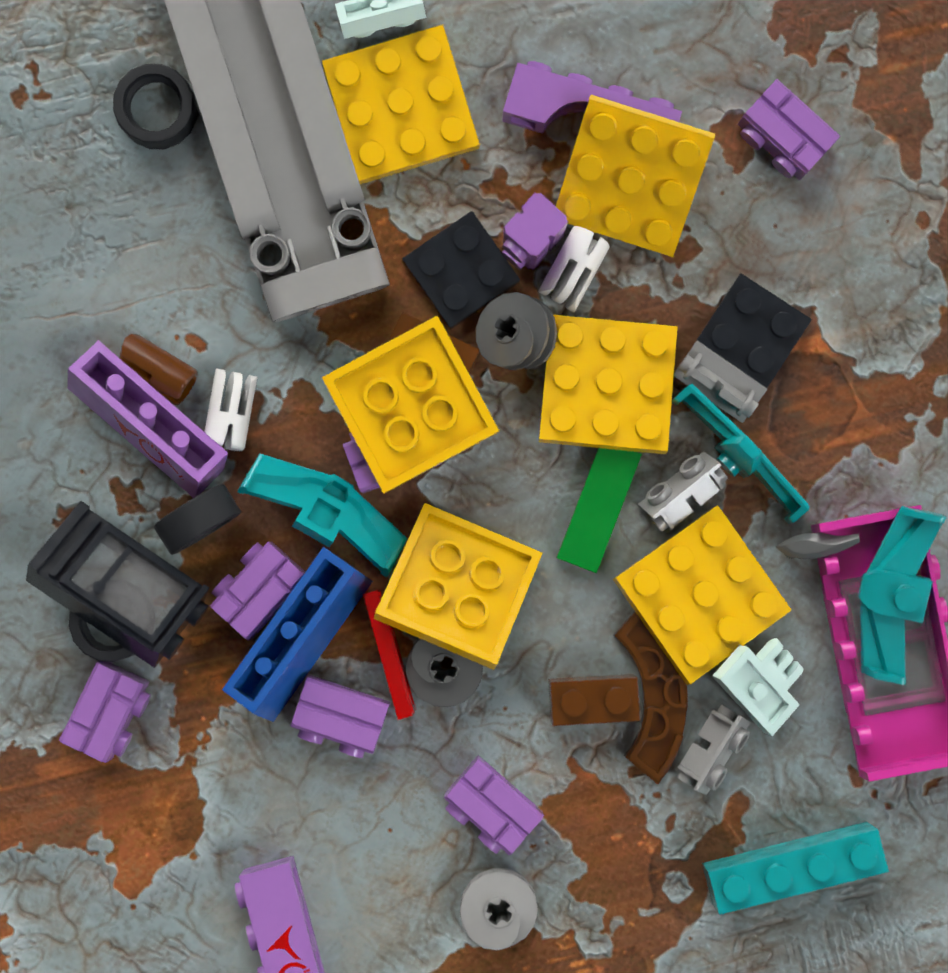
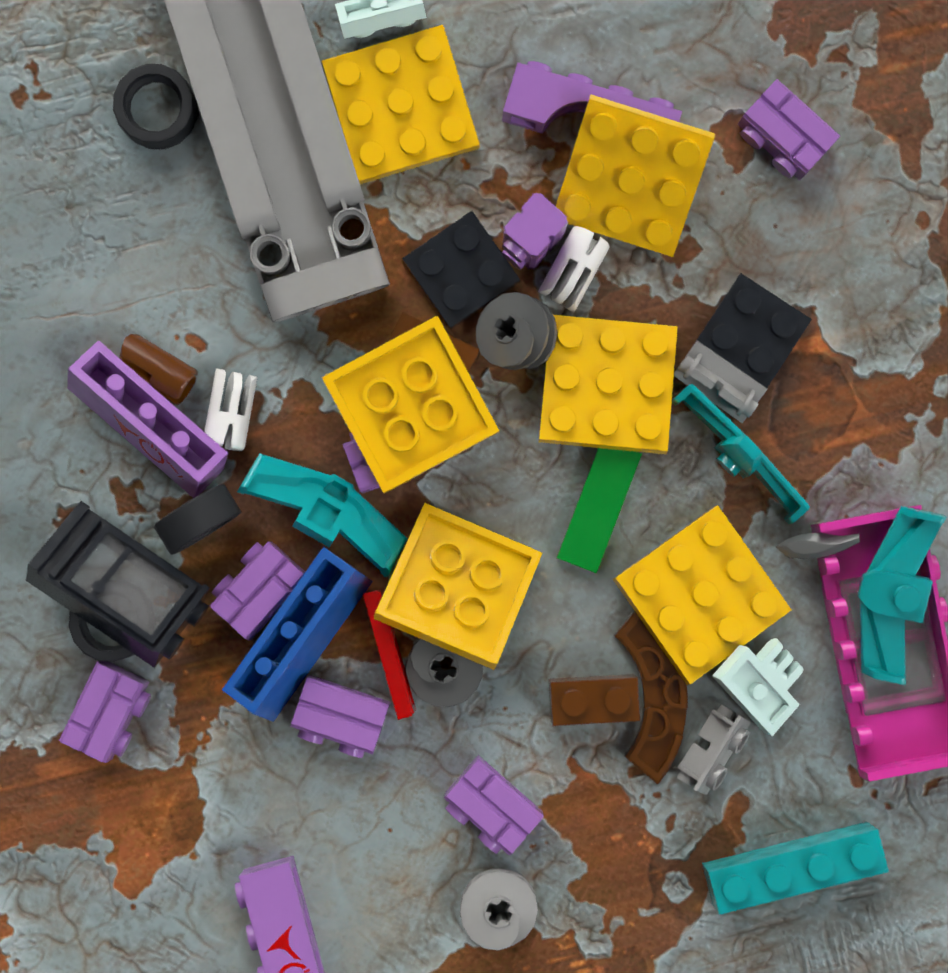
light grey hinge [638,451,728,532] -> none

